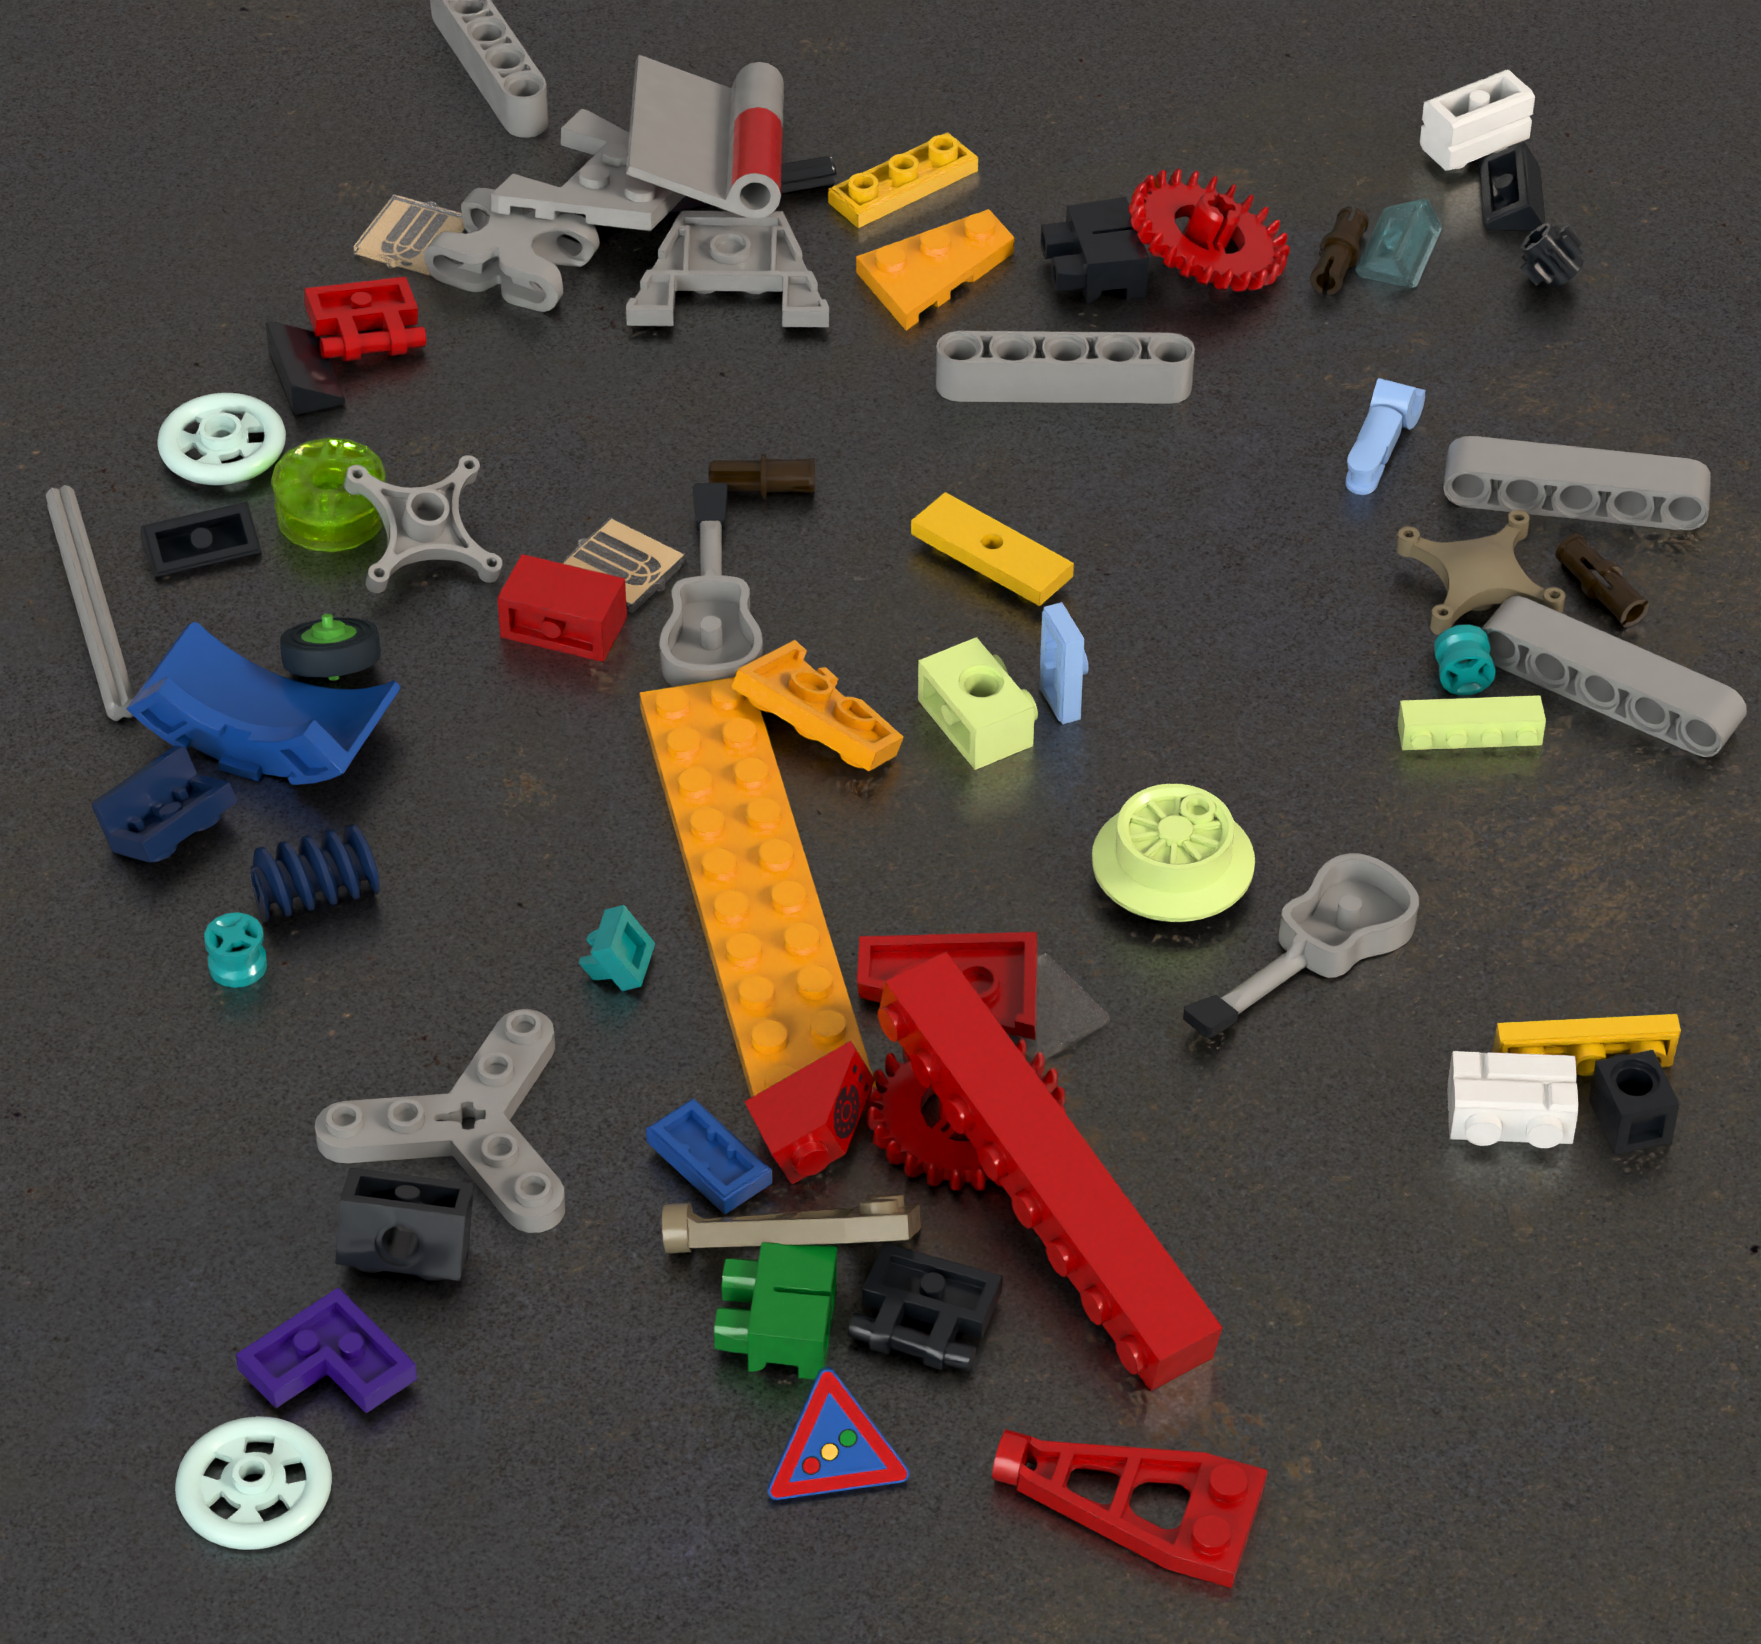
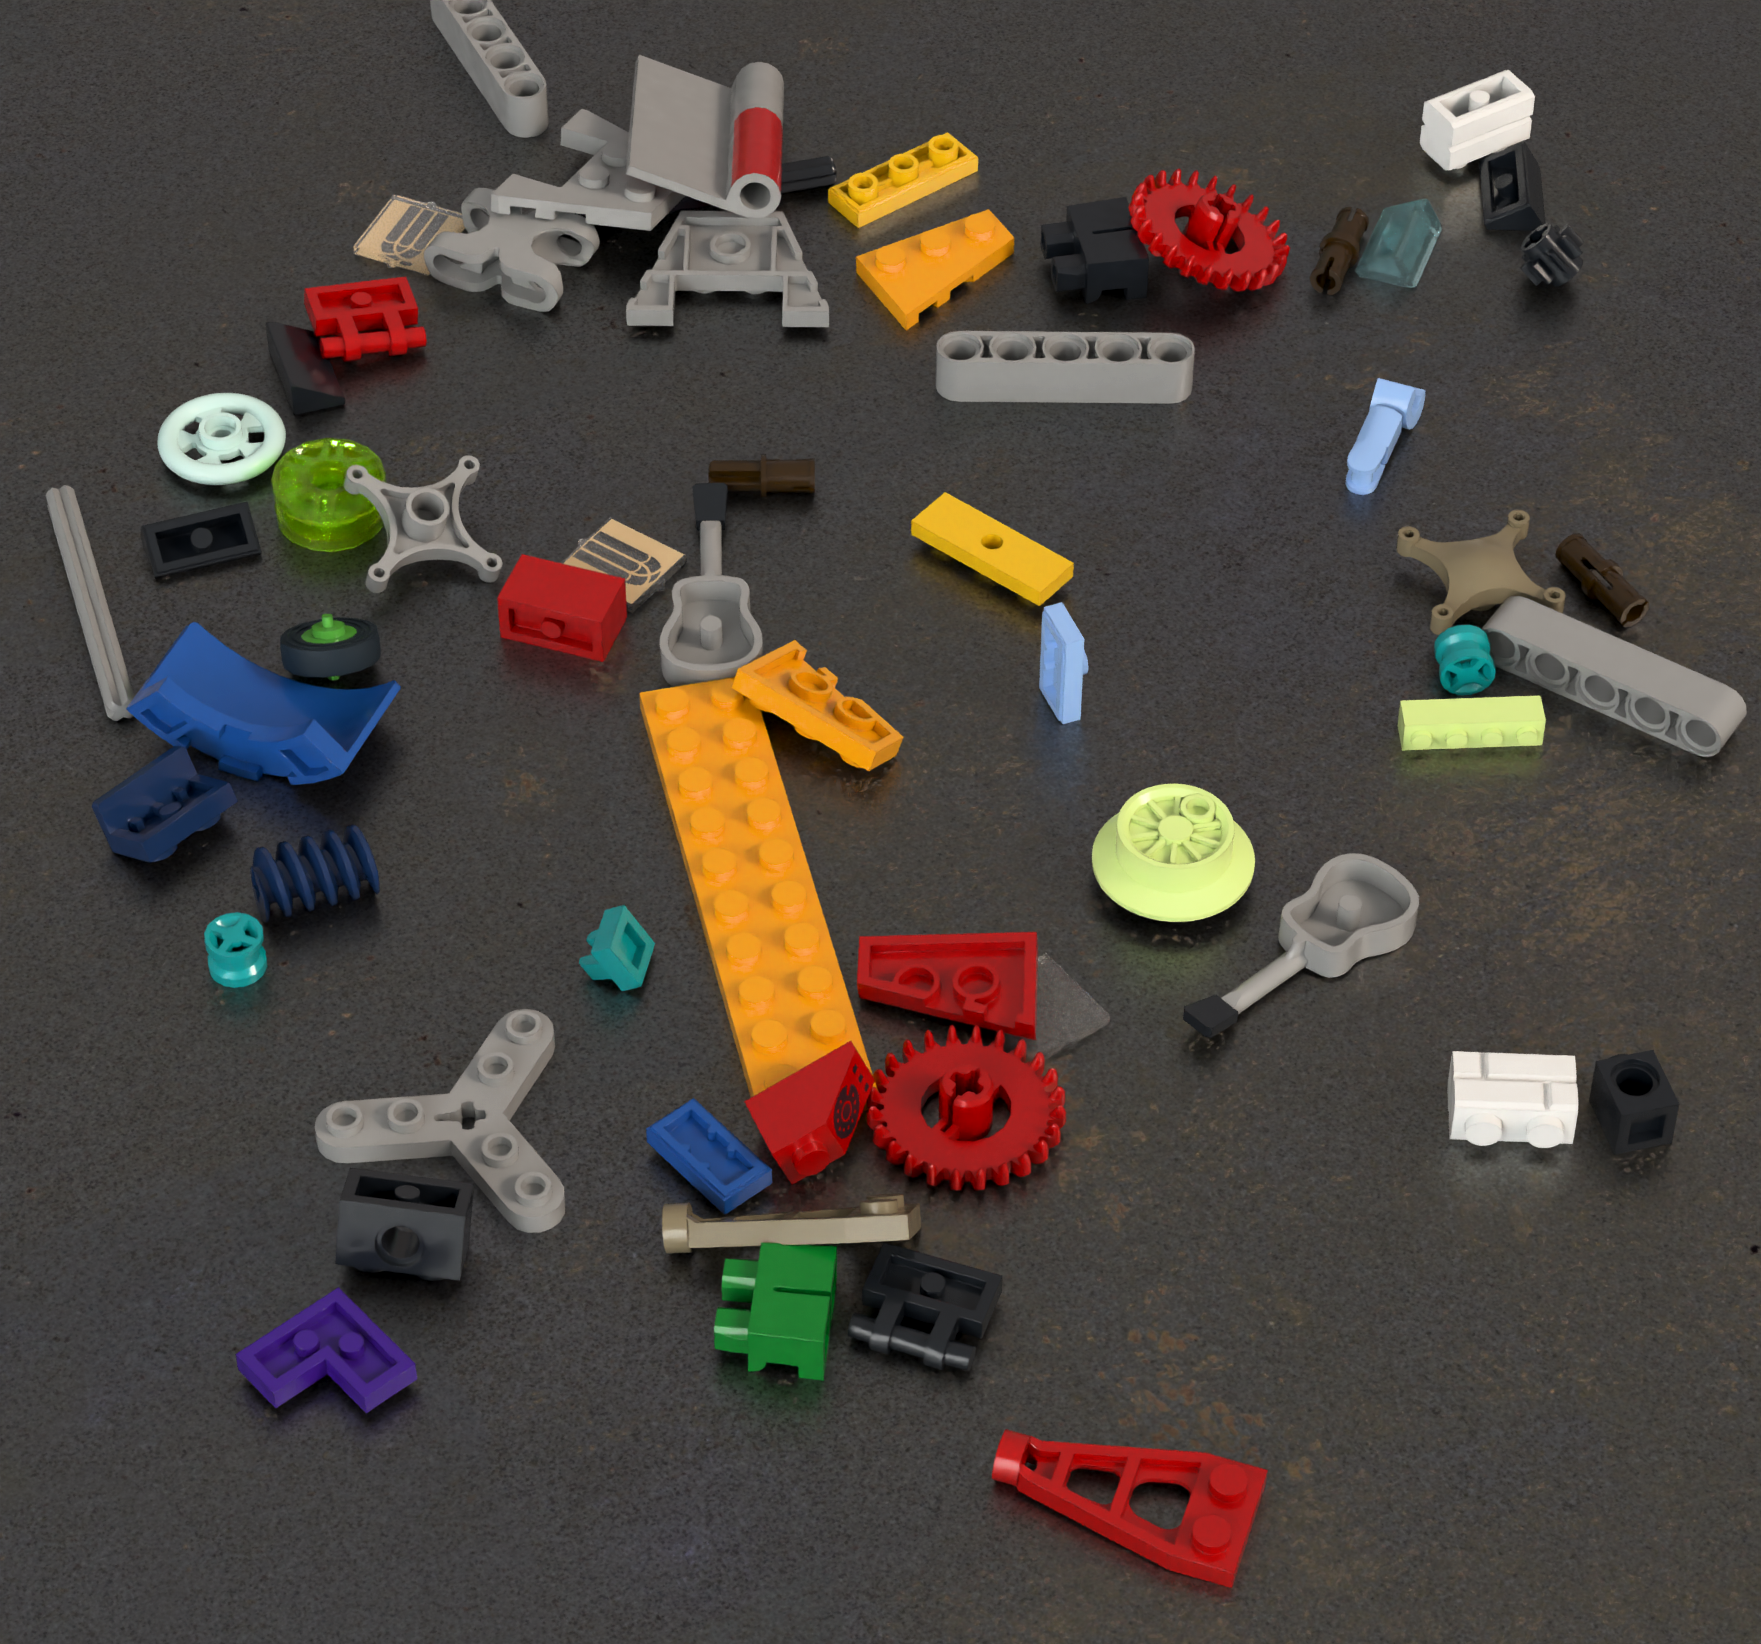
light aqua plate [175,1416,332,1550] -> none
piece [767,1367,910,1500] -> none
red brick [878,952,1223,1392] -> none
yellowish green brick [918,637,1038,770] -> none
light grey beam [1443,436,1711,530] -> none
yellow tile [1491,1014,1681,1076] -> none

